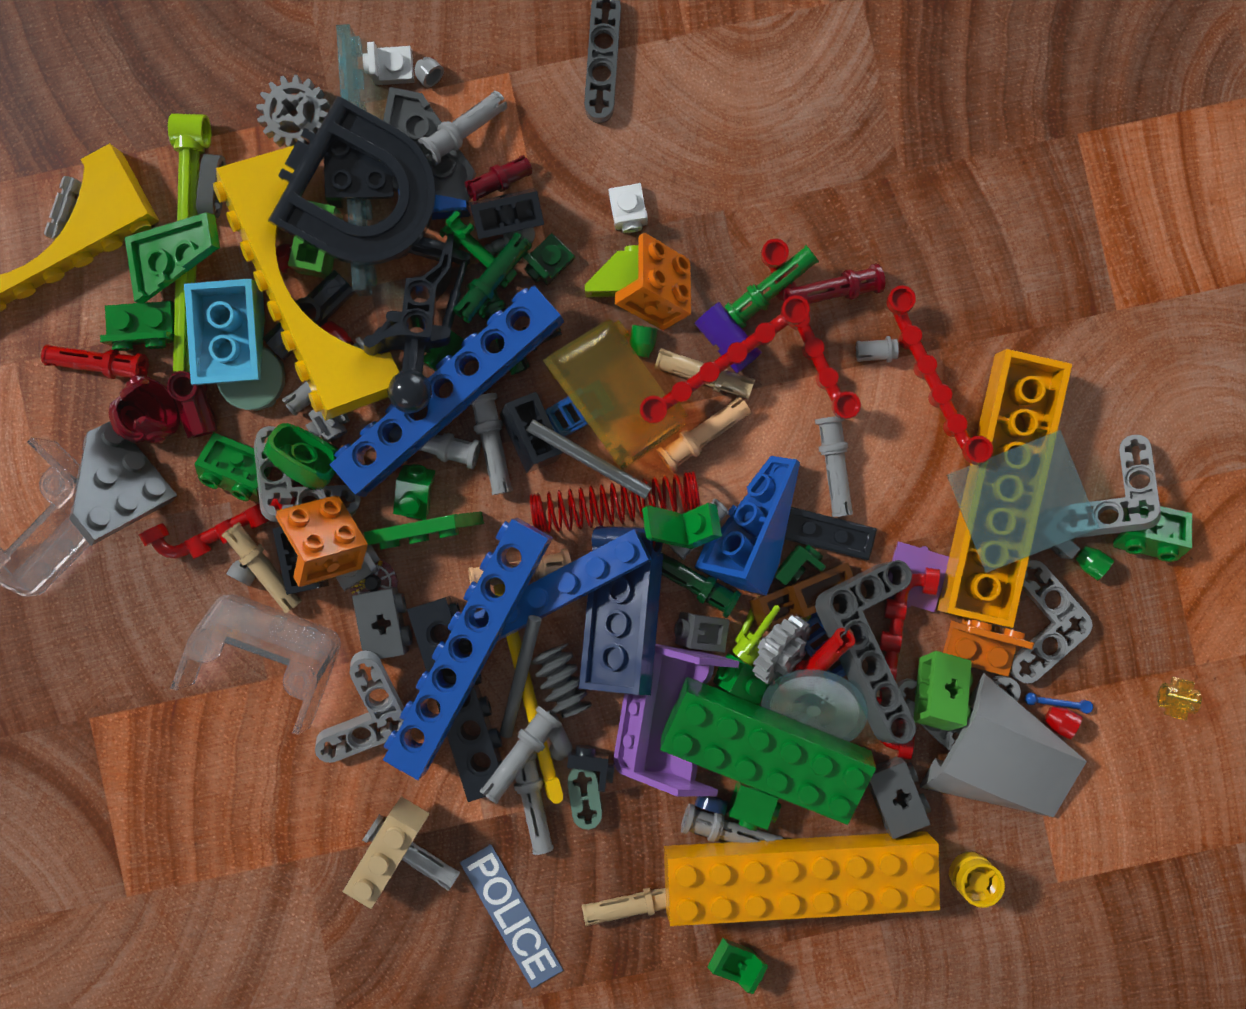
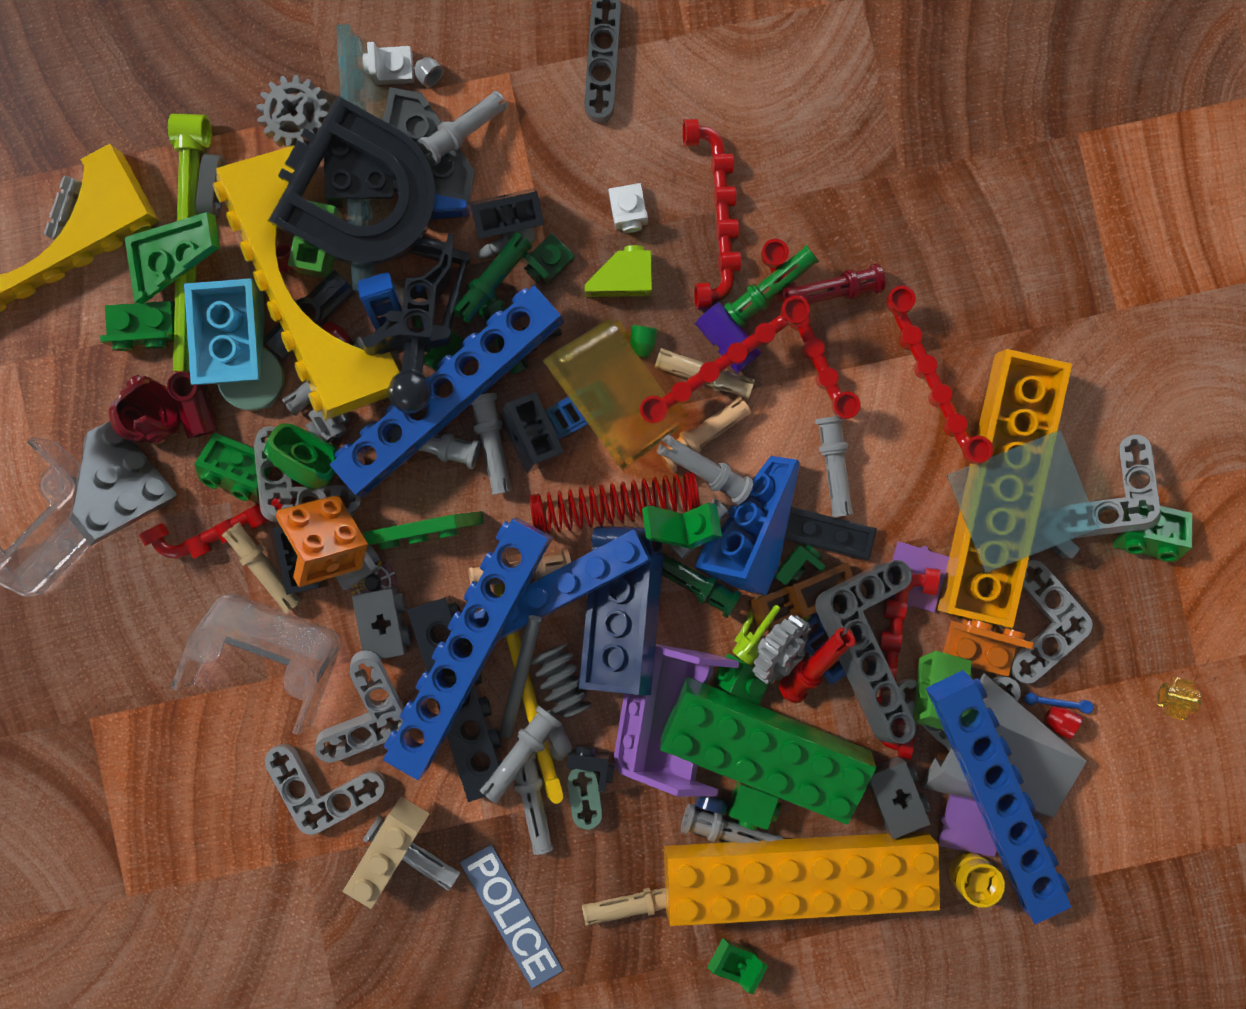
red pin [41,344,149,379] -> none
light grey hinge [226,559,255,587] -> none
green bracket [393,464,436,520] -> none
green bar [439,211,518,288] -> none
dark red pin [465,155,532,202] -> none
dark grey bar [527,419,651,499] -> none
orange bracket [615,233,691,330] -> none
dark grey bracket [674,612,730,652] -> none
clear light blue piece [761,670,868,742] -> none
light grey pin [856,336,899,363] -> none
green hose [1075,546,1114,581] -> none
none -> light grey beam [265,744,387,835]
none -> blue slope [357,272,413,332]
none -> light grey pin [657,435,753,505]
none -> red bar [682,119,741,310]
none -> blue brick [926,670,1071,925]
none -> medium lavender piece [937,794,997,857]

